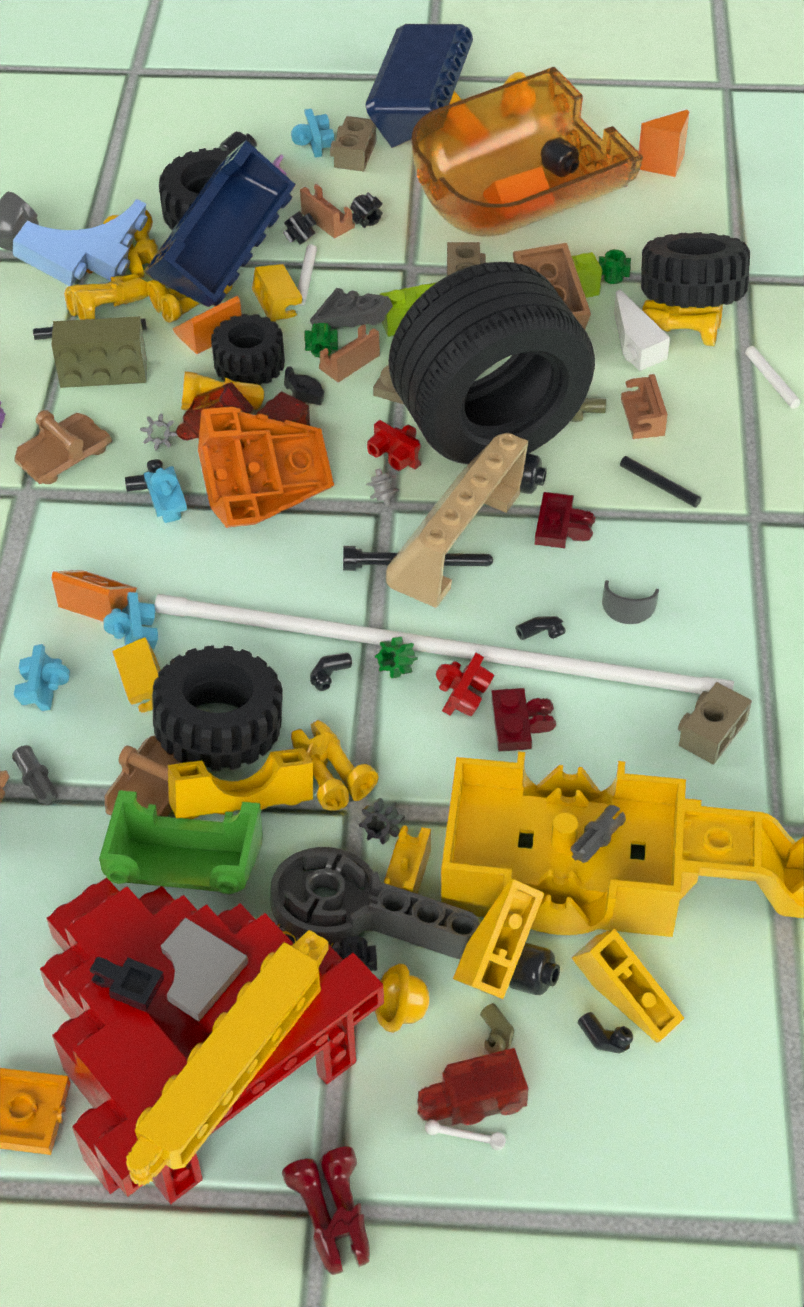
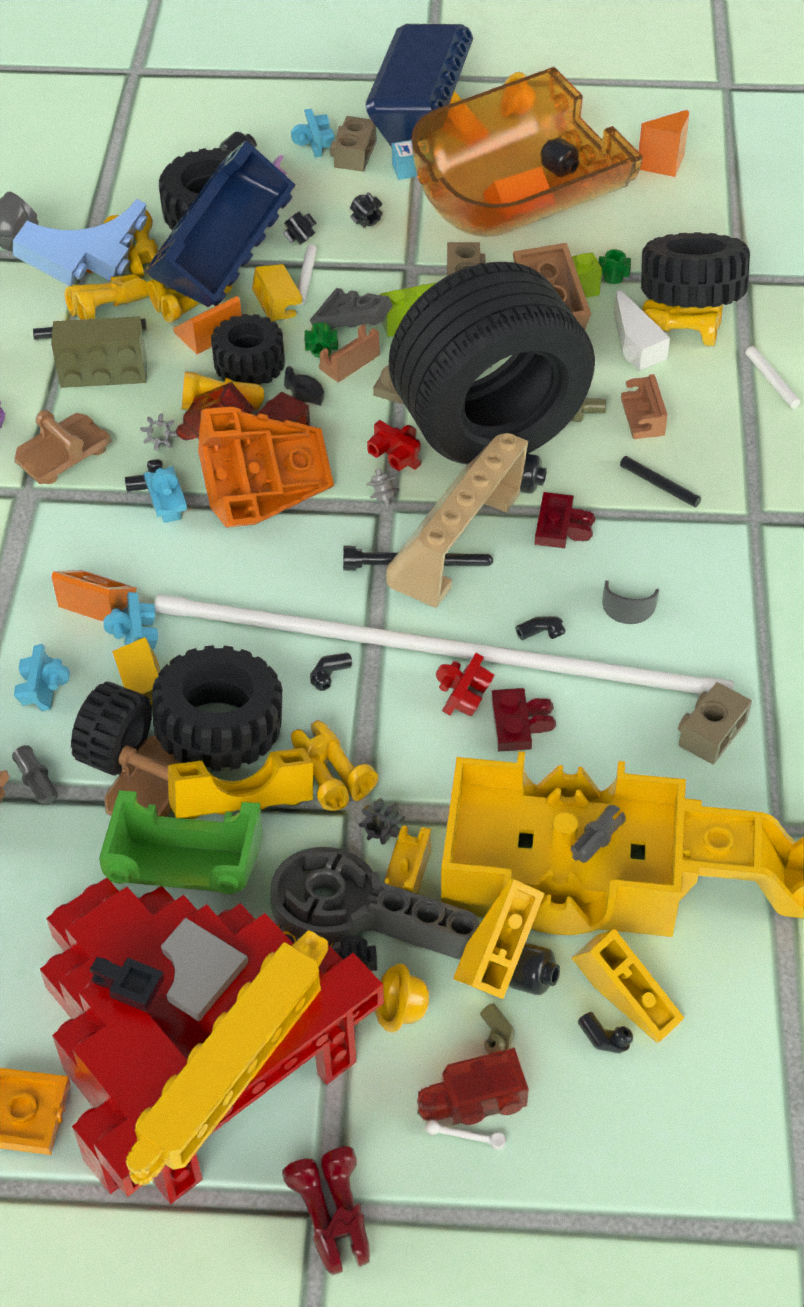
nougat hinge [300,184,355,238] -> none
green gear [375,636,418,678] -> none
none -> black tyre [71,681,152,776]
none -> medium azure brick [391,138,432,180]

